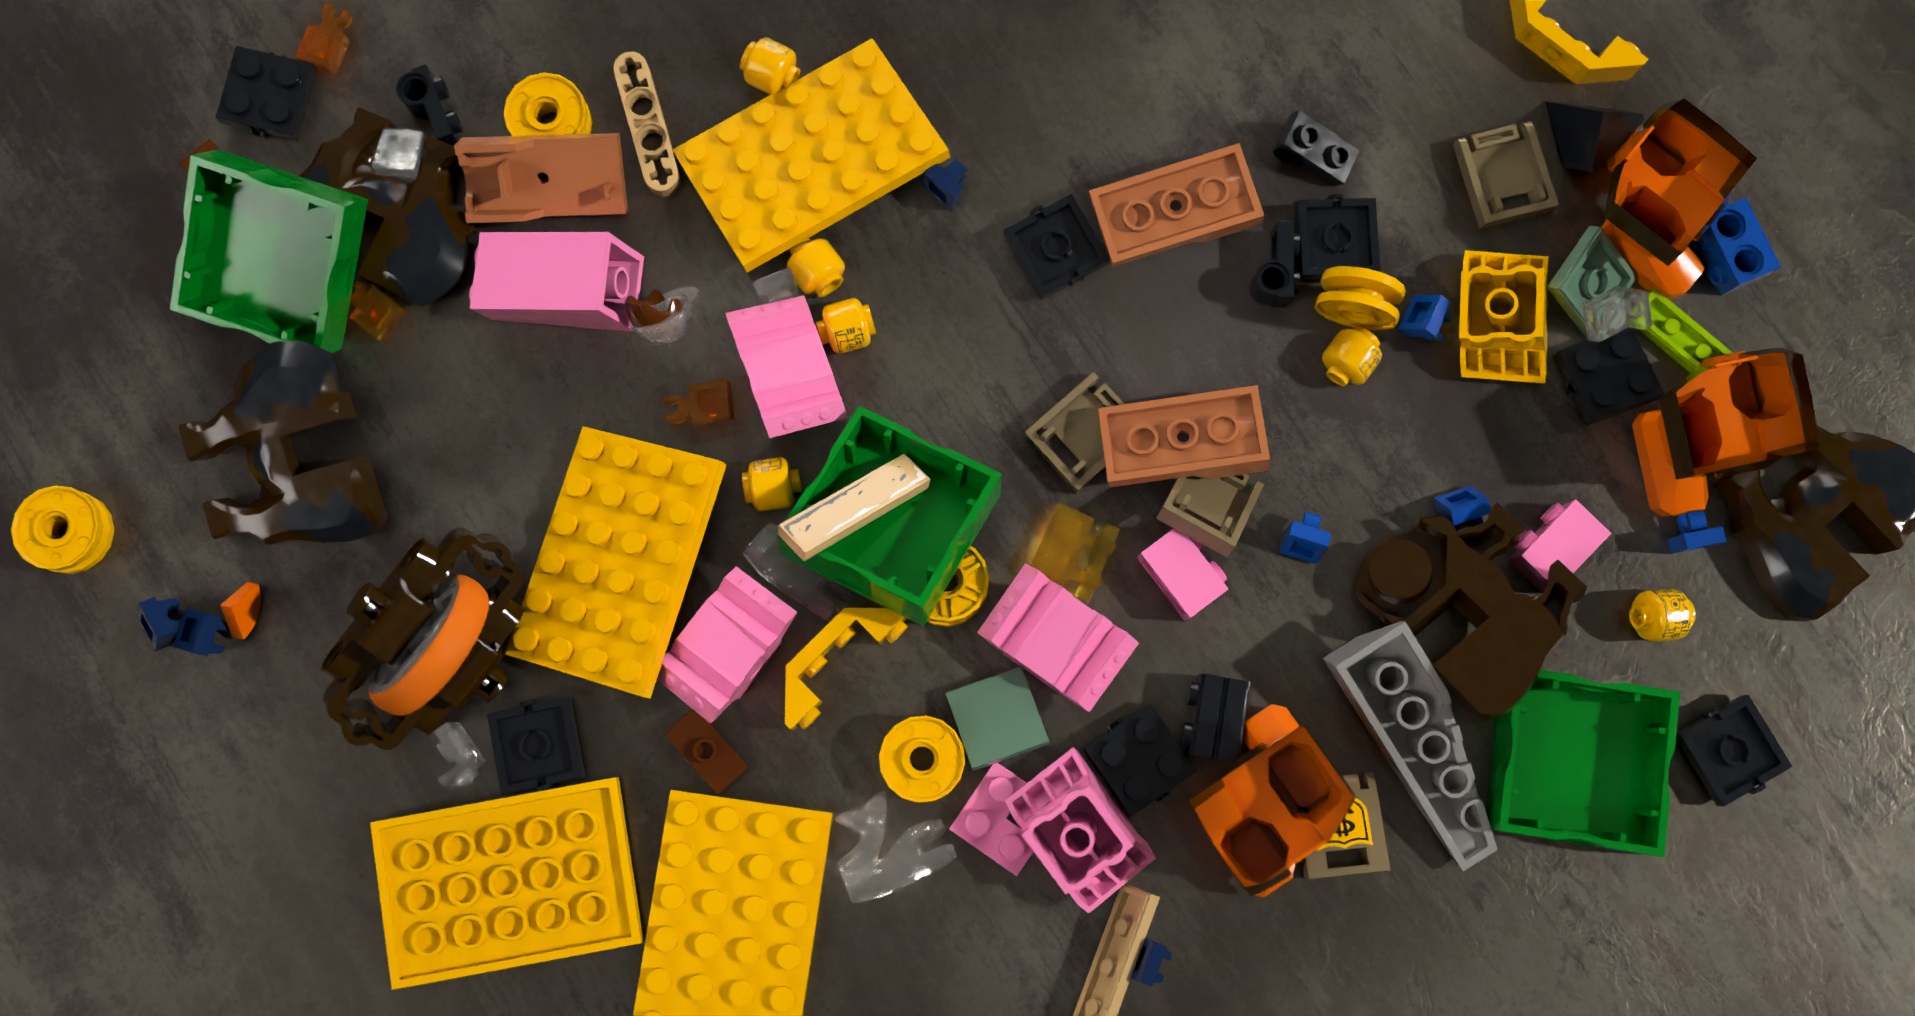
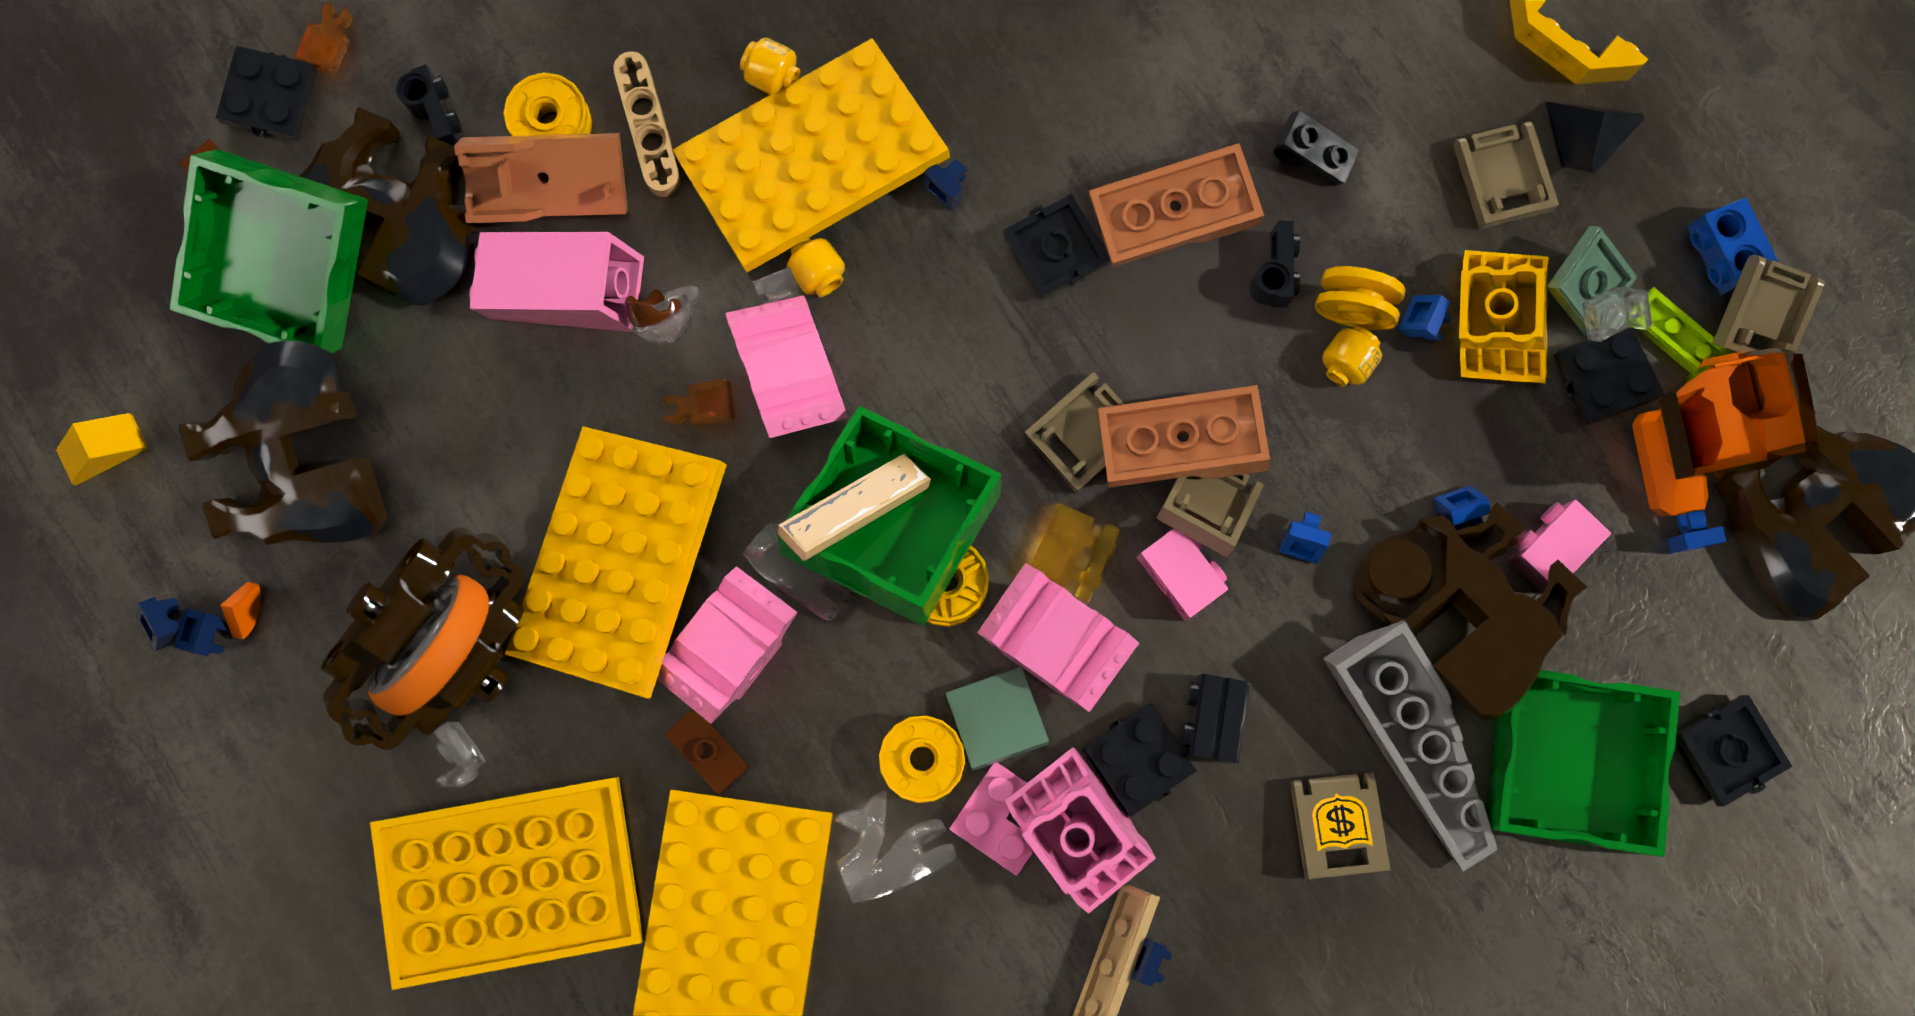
yellow wheel [11,485,115,574] -> none
clear orange plate [349,279,408,343] -> none
clear bracket [372,128,426,178] -> none
black plate [487,696,586,795] -> none
yellow head [742,457,802,511] -> none
yellow slope [785,608,908,731] -> none
yellow head [816,298,876,354] -> none
orange piece [1189,704,1355,897] -> none
black plate [1295,194,1381,280] -> none
orange piece [1601,98,1757,300] -> none
yellow head [1629,589,1696,642] -> none
none -> yellow slope [56,413,149,485]
none -> dark tan container [1712,255,1825,352]

